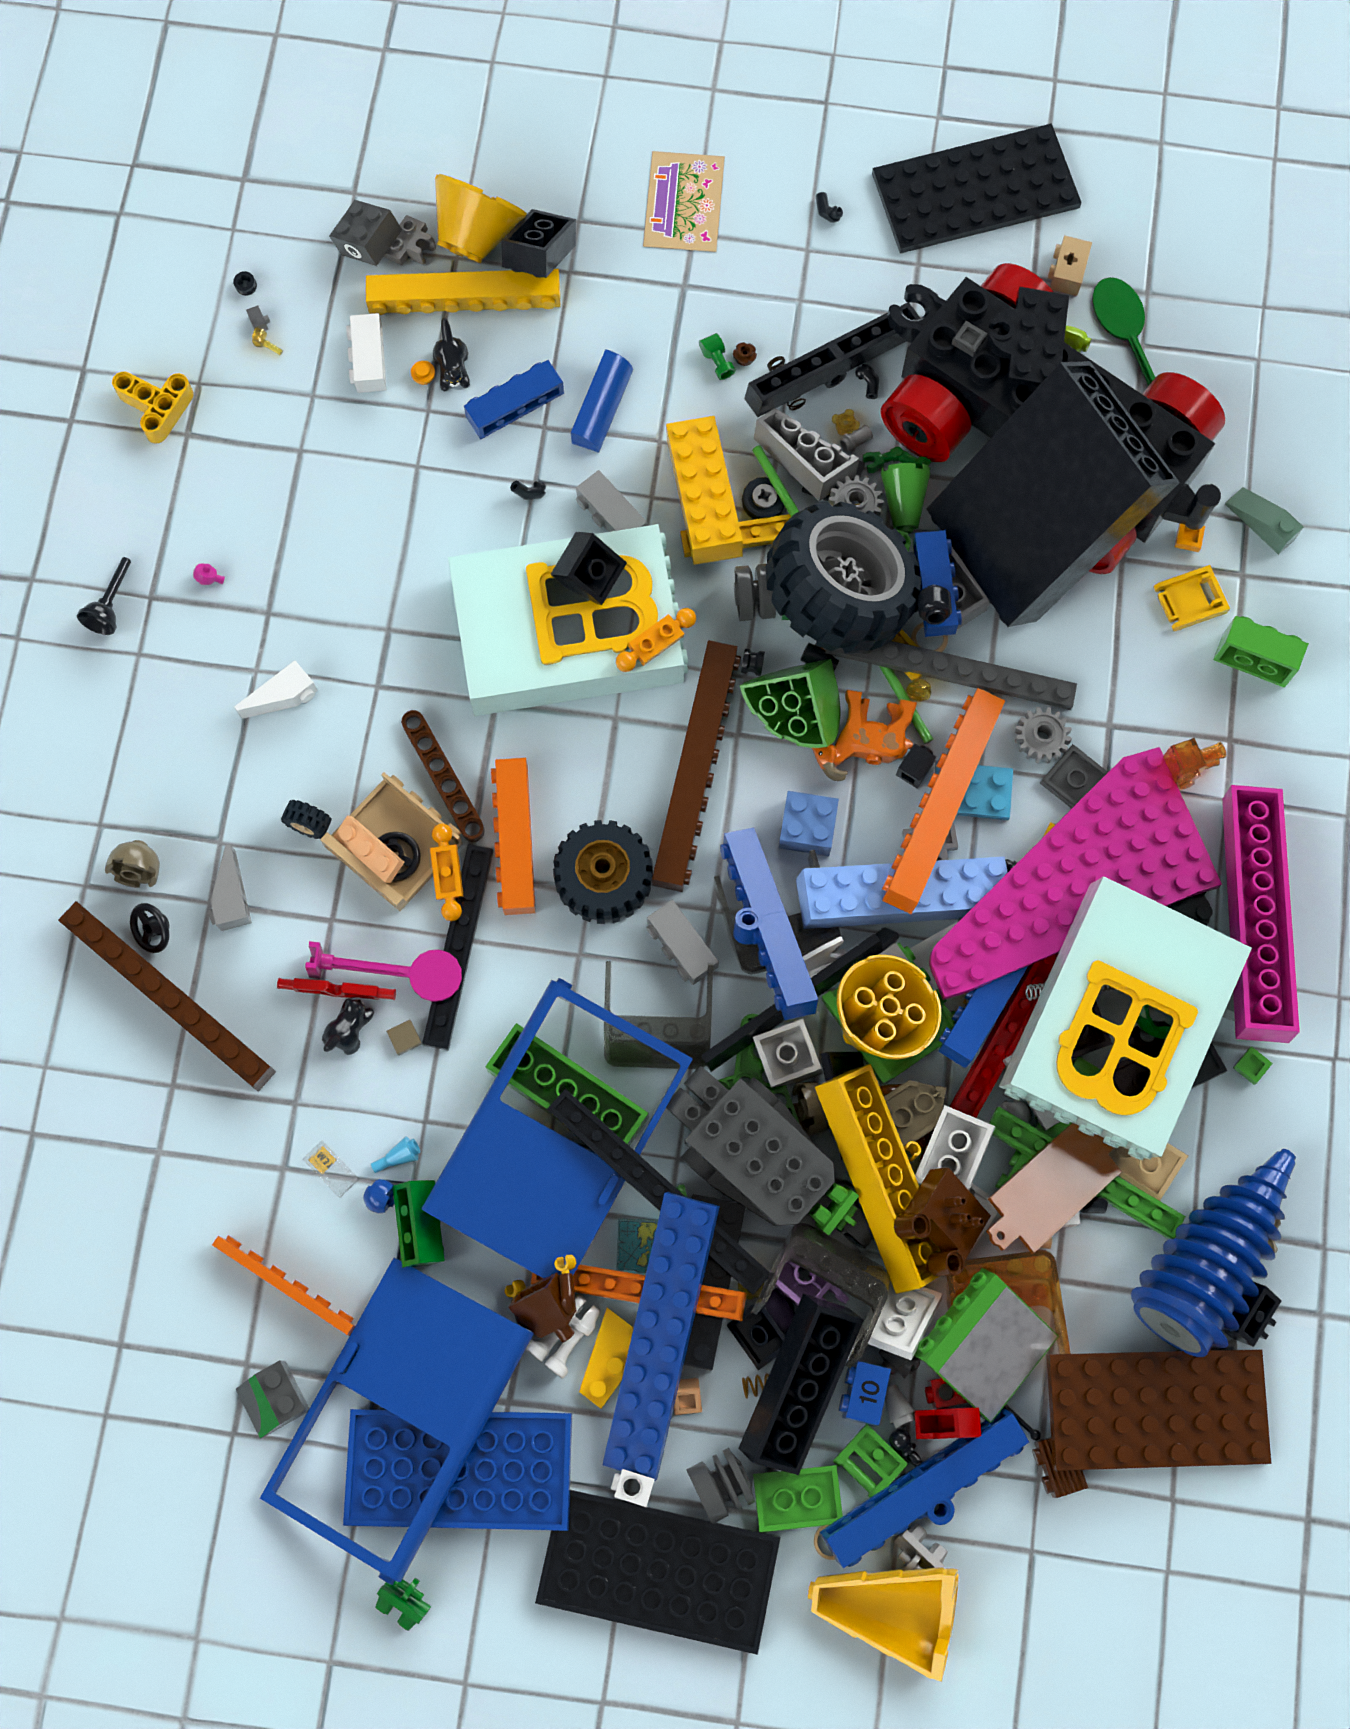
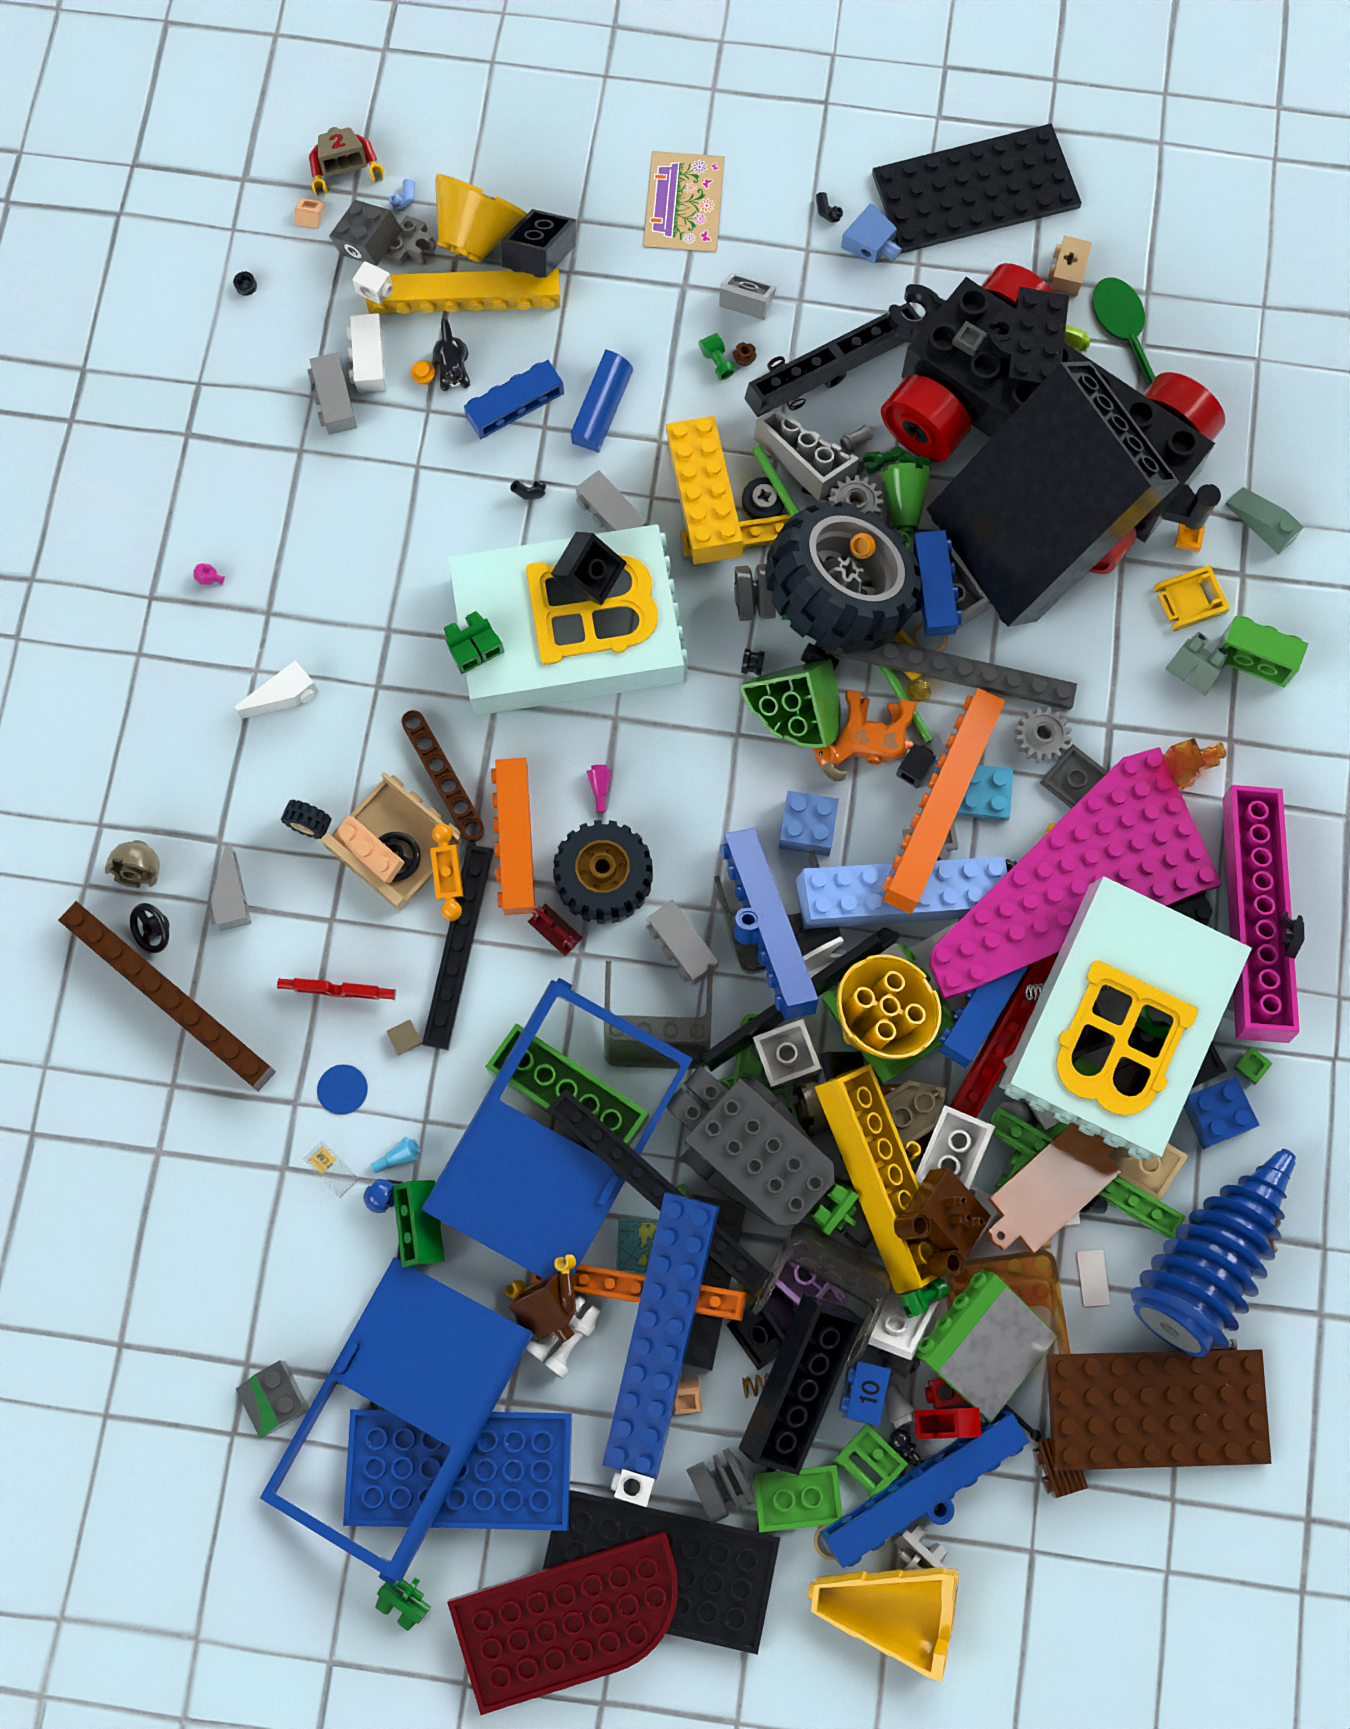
black piece [77,557,131,635] -> none
yellow beam [112,371,194,443] -> none
orange plate [212,1235,355,1336] -> none
flat silver piece [246,305,270,334] -> none
clear yellow hand [252,328,283,355] -> none
dark pink piece [305,941,462,1002] -> none
black animal [322,998,374,1055] -> none
yellow wing [579,1308,634,1409] -> none
light orange plate [616,608,696,672] -> none
reddish brown brick [652,640,741,892] -> none
clear yellow plate [832,409,860,436] -> none
black arm [855,364,879,399] -> none
black head [917,585,952,625] -> none
black brick [1223,1282,1282,1347] -> none
none -> light nougat slope [295,198,324,229]
none -> light grey brick [307,352,357,435]
none -> dark tan torso [309,127,384,196]
none -> blue sticker [317,1064,368,1115]
none -> white brick [352,261,393,305]
none -> light blue arm [389,179,415,210]
none -> green hips [444,611,504,675]
none -> dark red plate [447,1531,678,1715]
none -> dark red hinge [527,903,583,957]
none -> dark pink cone [586,765,612,813]
none -> light grey slope [719,273,776,320]
none -> medium blue torso [841,203,902,263]
none -> light orange plate [850,533,876,559]
none -> green leg [899,1277,949,1319]
none -> white sticker [1077,1250,1111,1307]
none -> sand green hips [1165,632,1229,696]
none -> blue brick [1183,1076,1260,1150]
none -> black plate [1280,911,1305,959]

